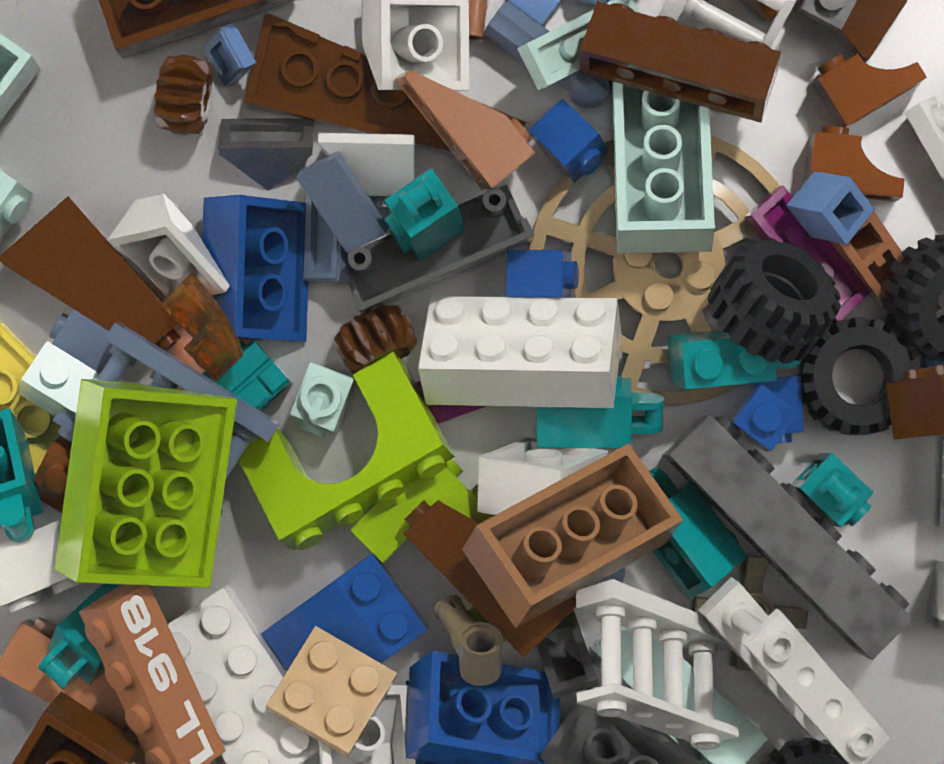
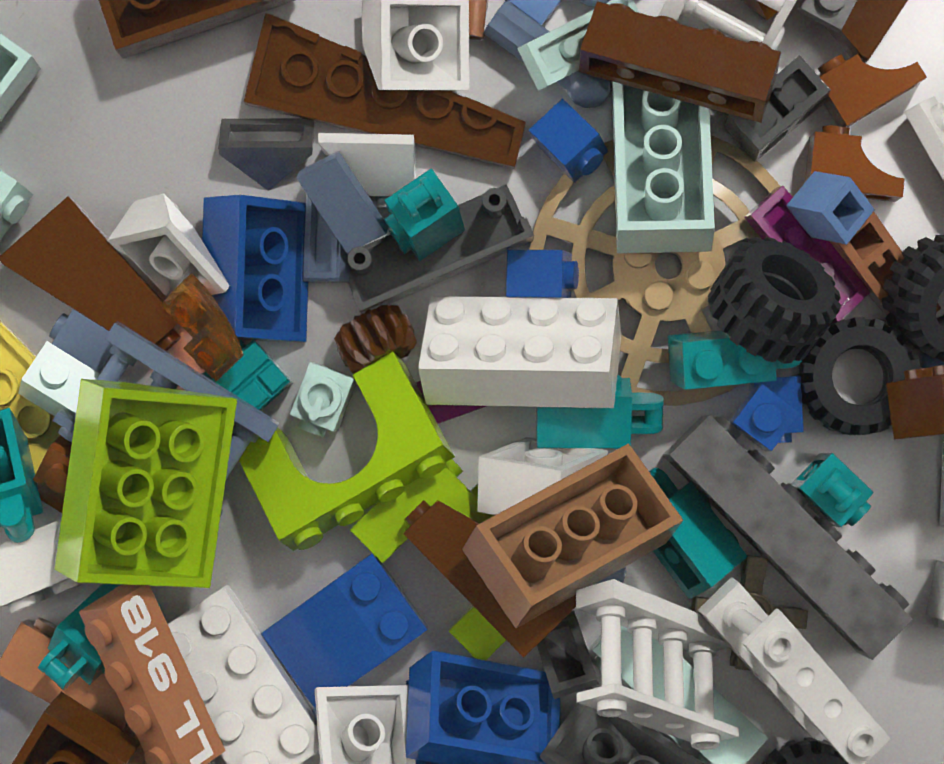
reddish brown gear [154,55,213,135] -> none
medium blue tile [203,23,257,86] -> none
tan plate [266,626,397,758] -> none
nougat slope [394,70,535,190] -> none
dark tan pin [433,595,503,686] -> none
none -> dark grey brick [725,55,831,162]

